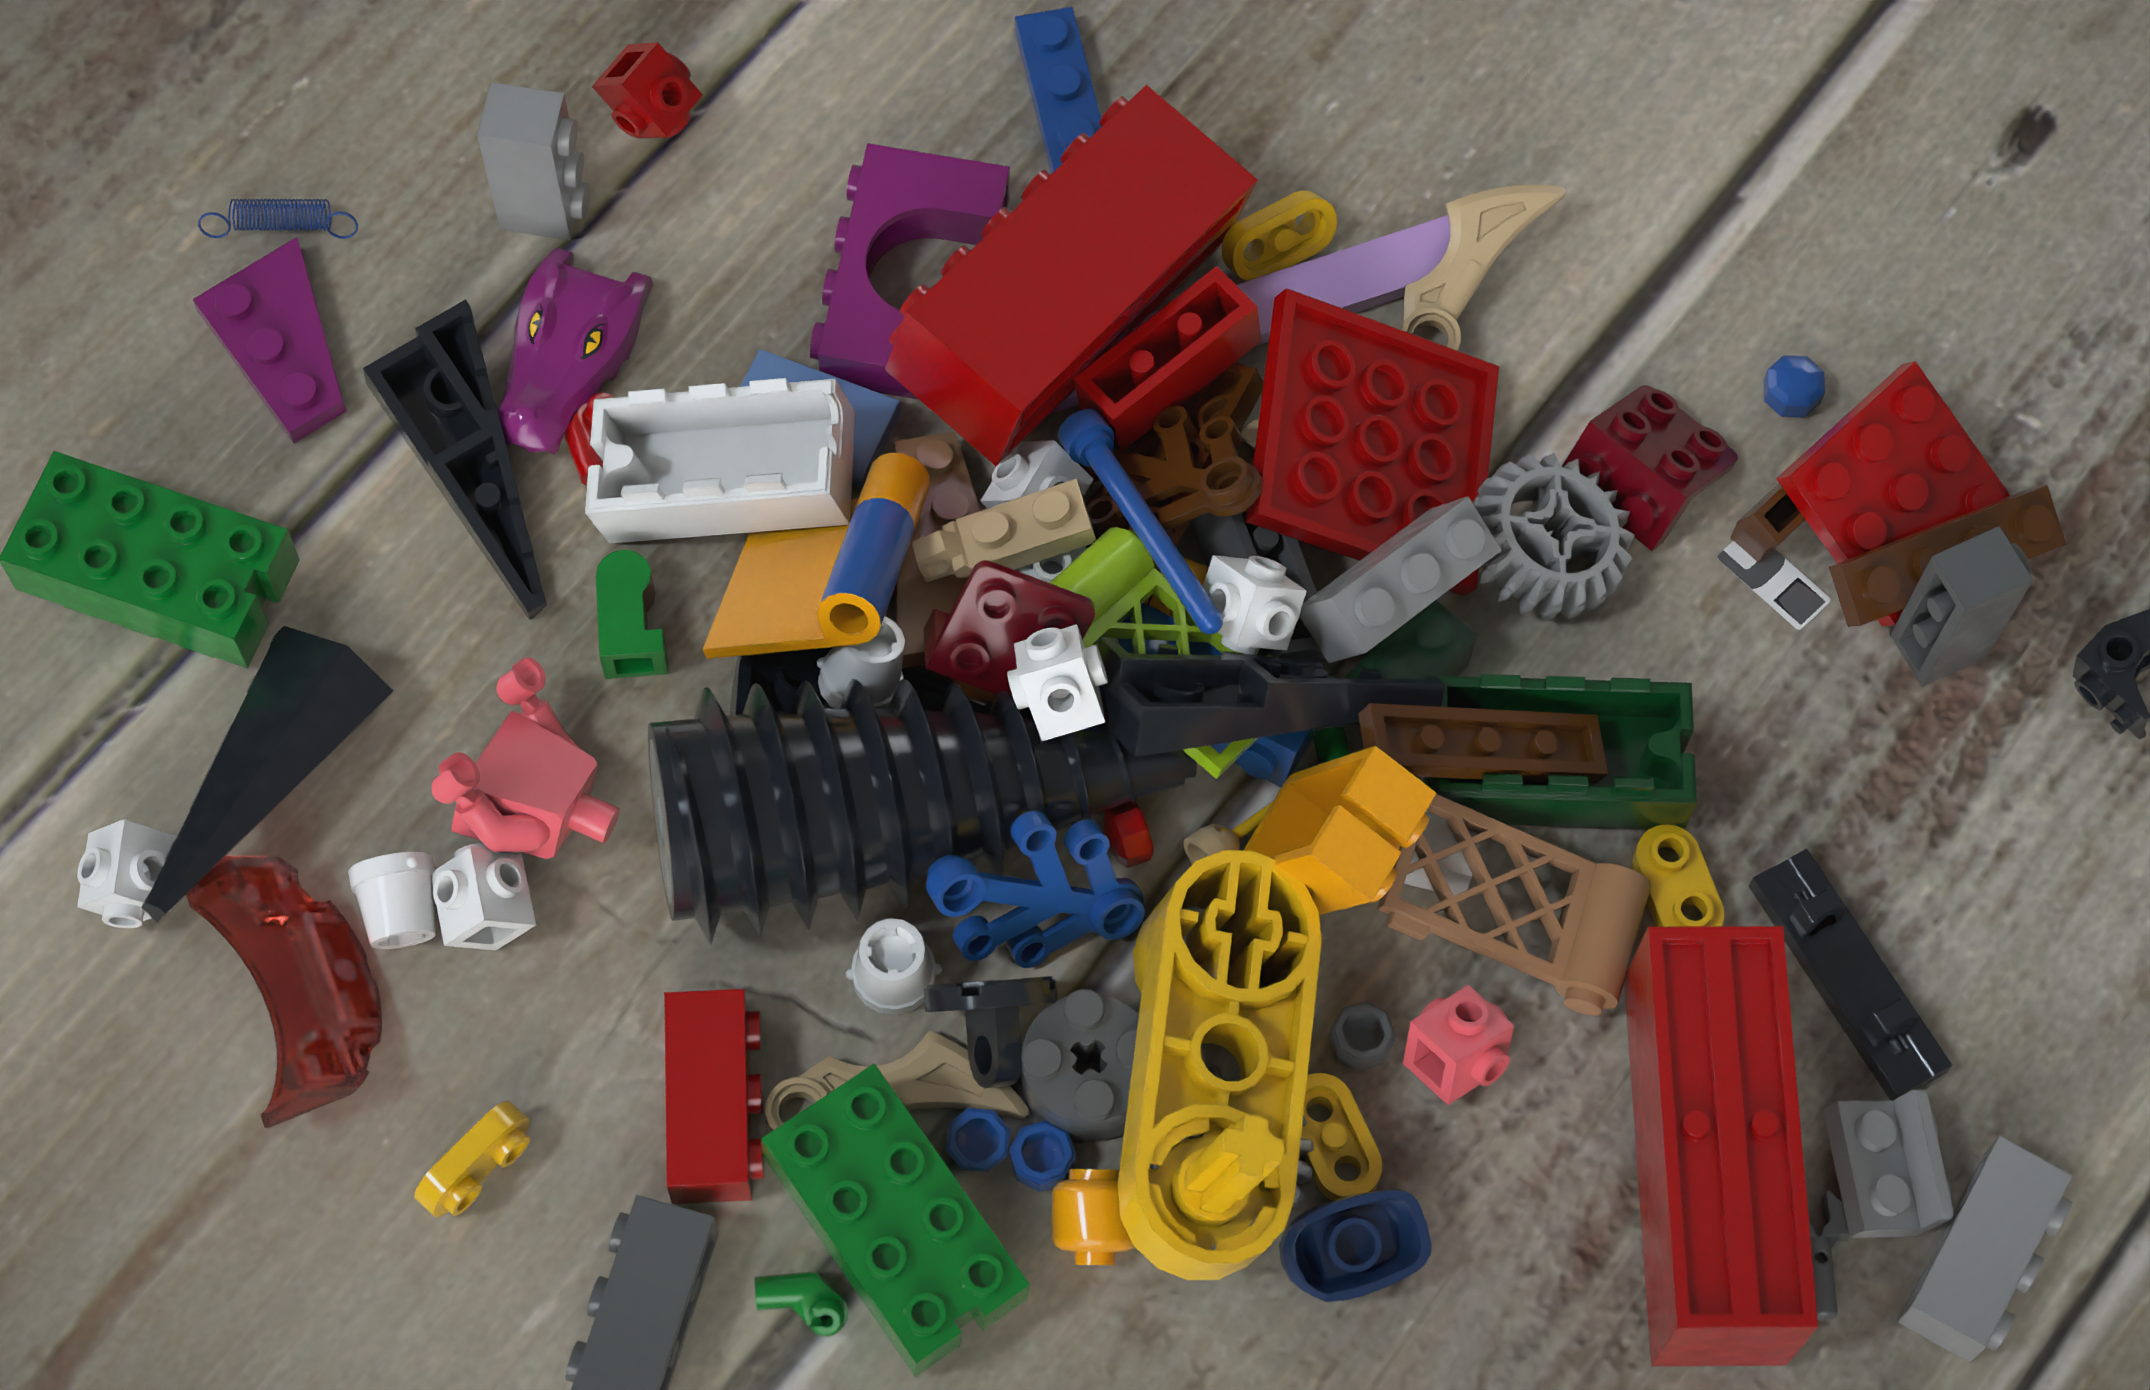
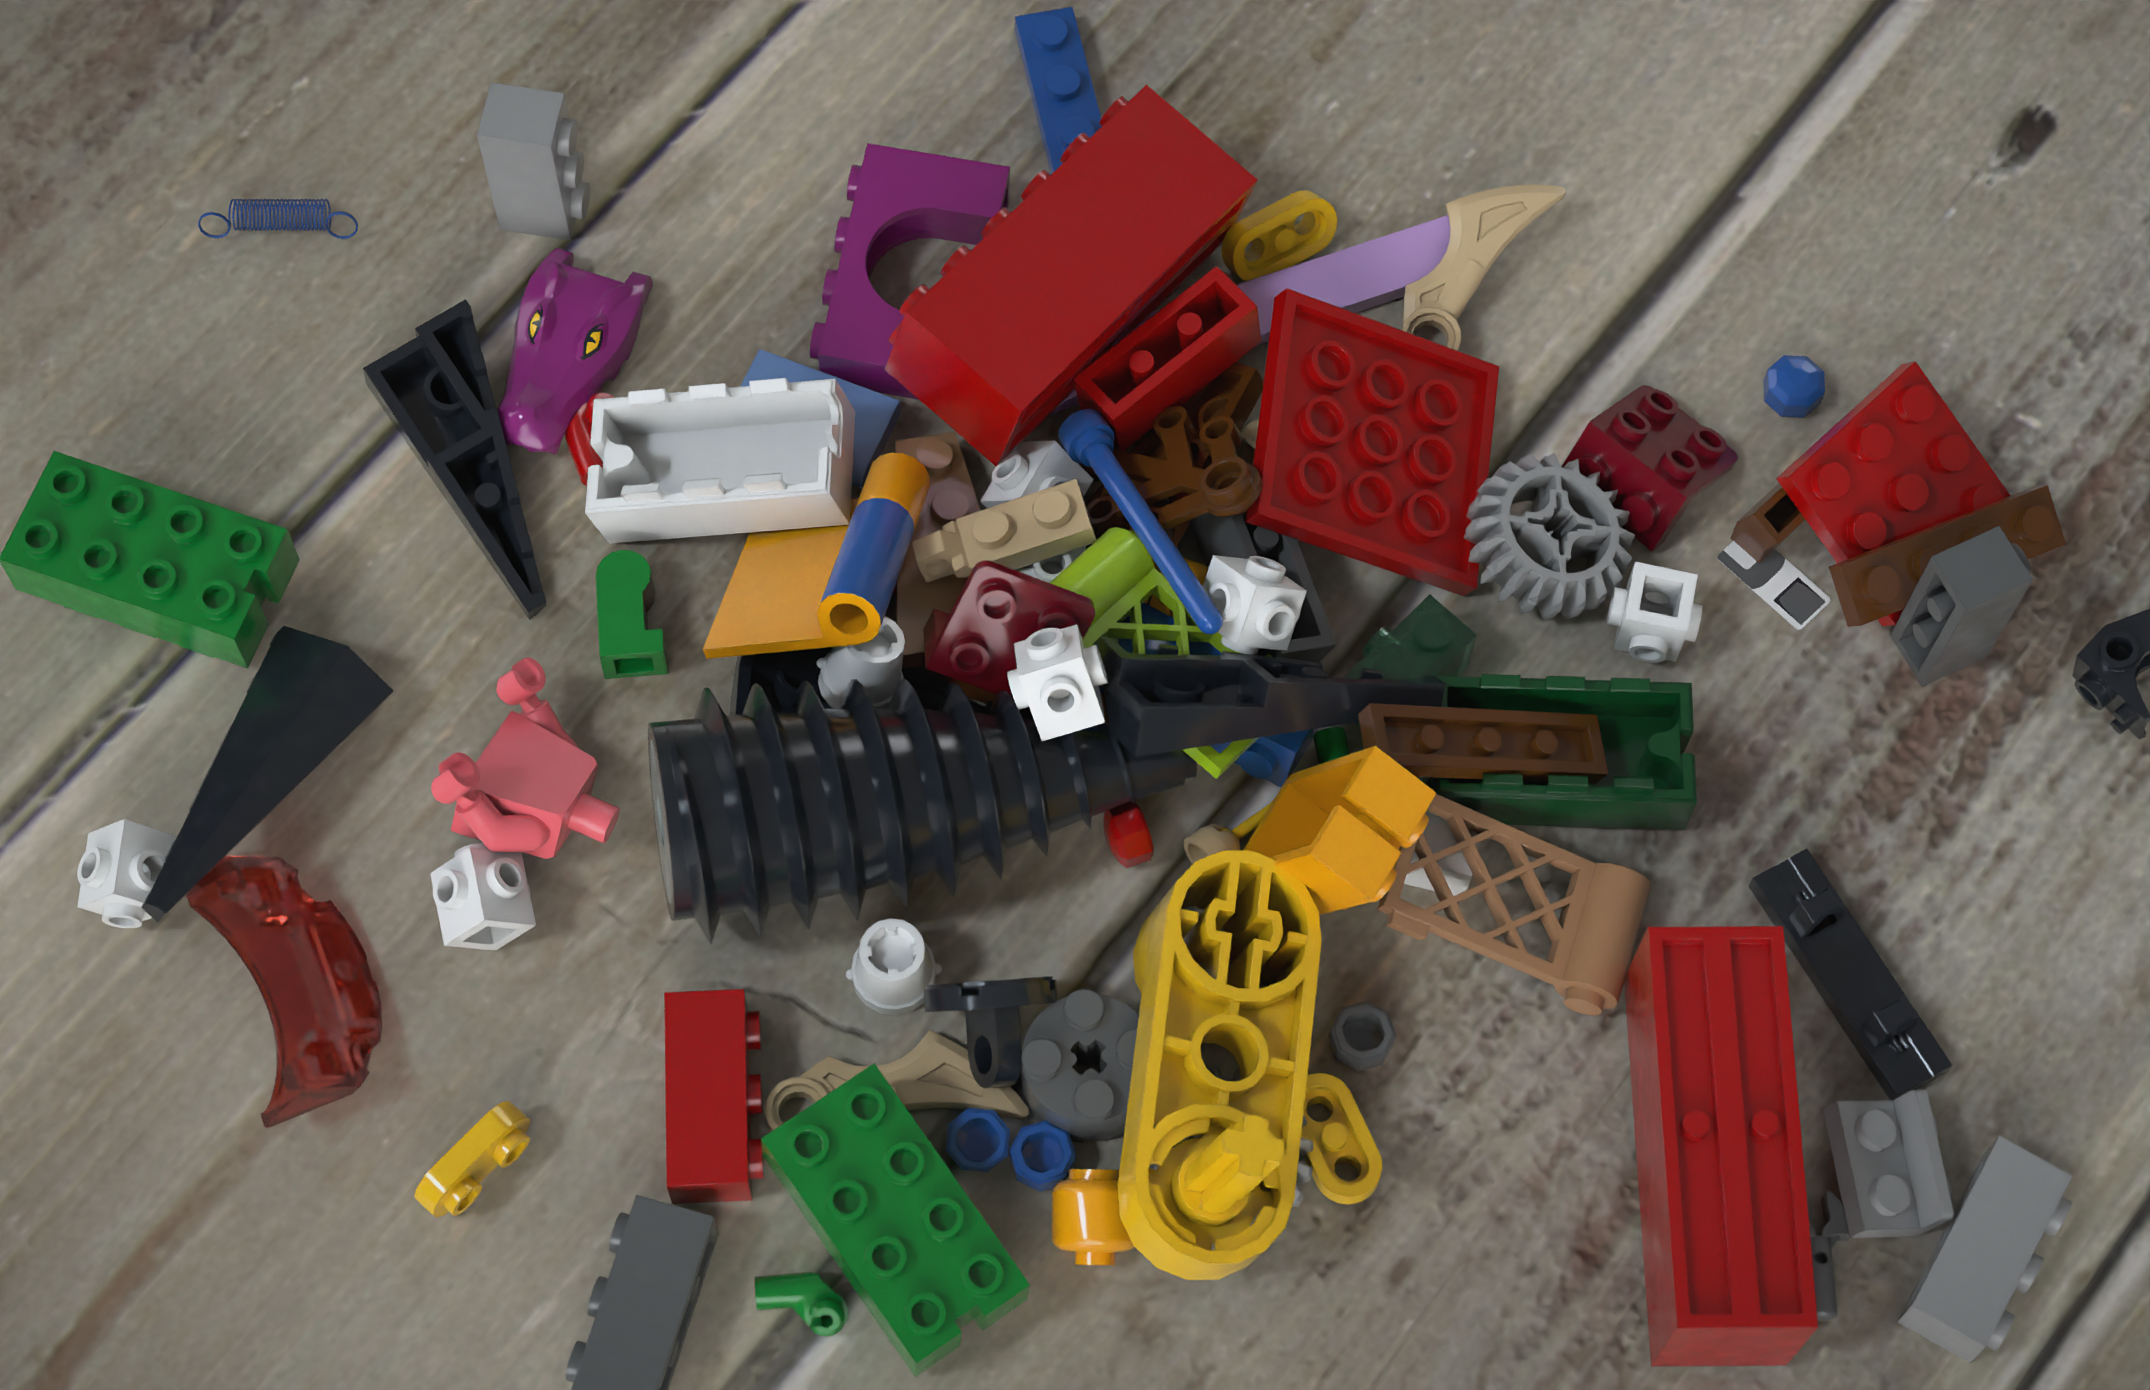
magenta wing [193,237,346,444] -> none
white piece [348,852,436,949] -> none
red brick [592,42,703,138] -> none
blue plant [926,810,1145,968] -> none
dark blue piece [1279,1189,1432,1302] -> none
light grey brick [1299,497,1501,663] -> none
coral brick [1403,985,1514,1105] -> none
yellow plate [1632,825,1725,927] -> none
none -> white brick [1607,562,1703,663]

